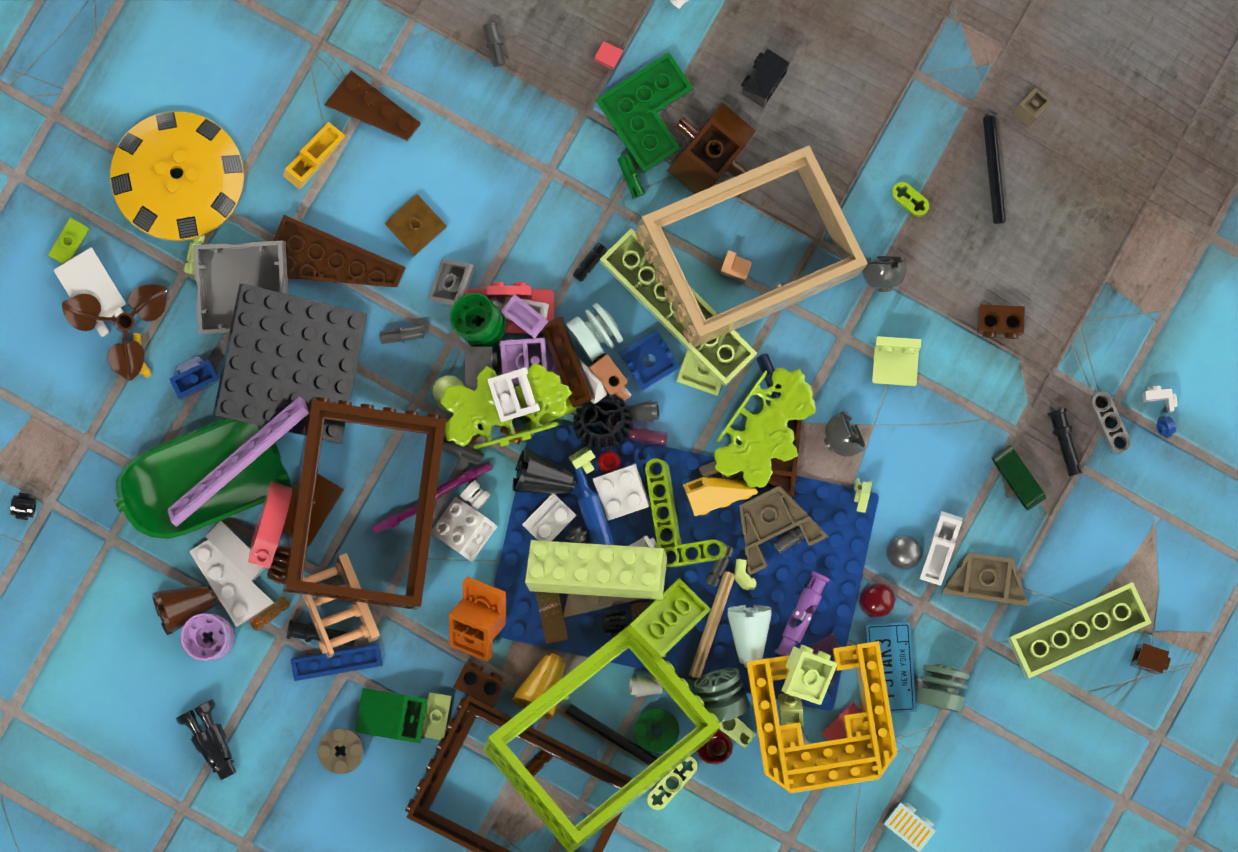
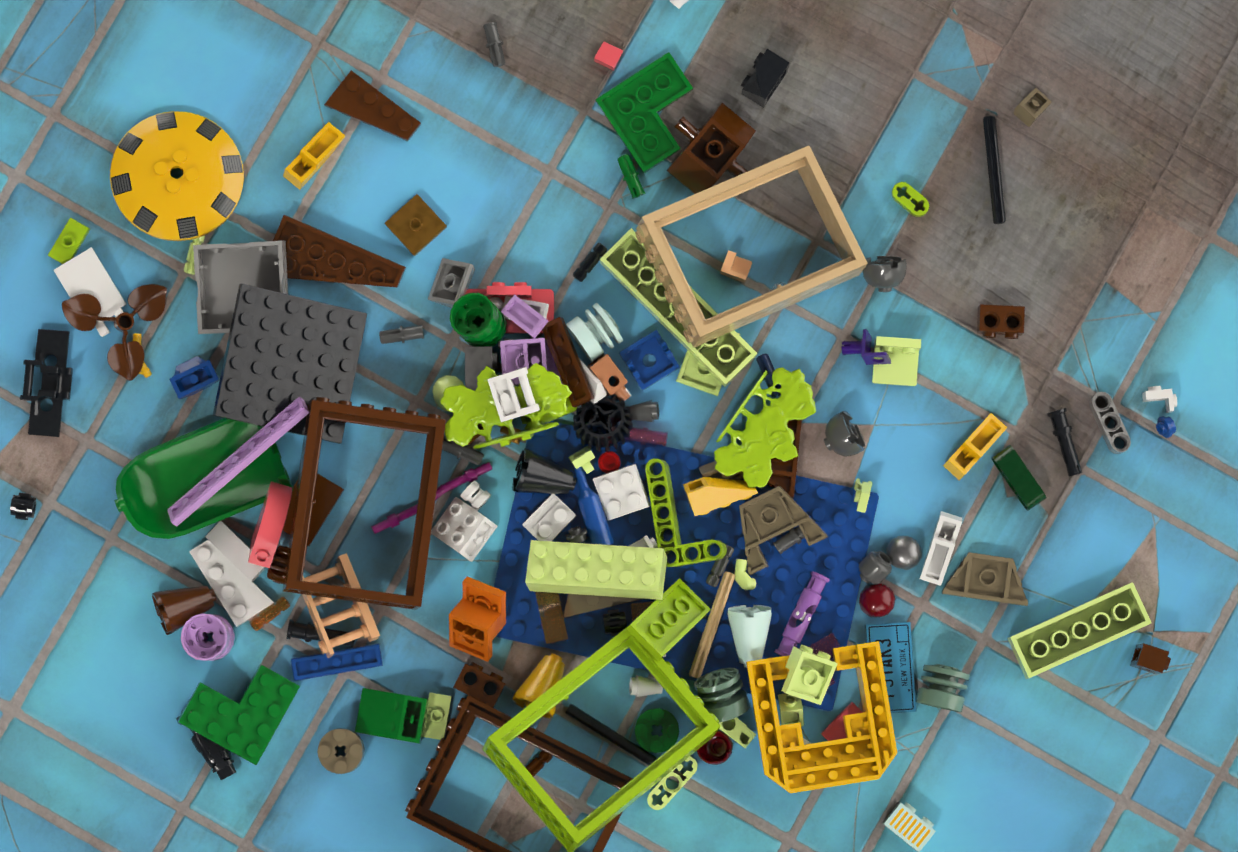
none -> black piece [20,329,73,437]
none -> green plate [177,664,300,765]
none -> dark purple bracket [841,329,891,365]
none -> dark grey head [859,551,892,584]
none -> yellow slope [943,413,1007,480]

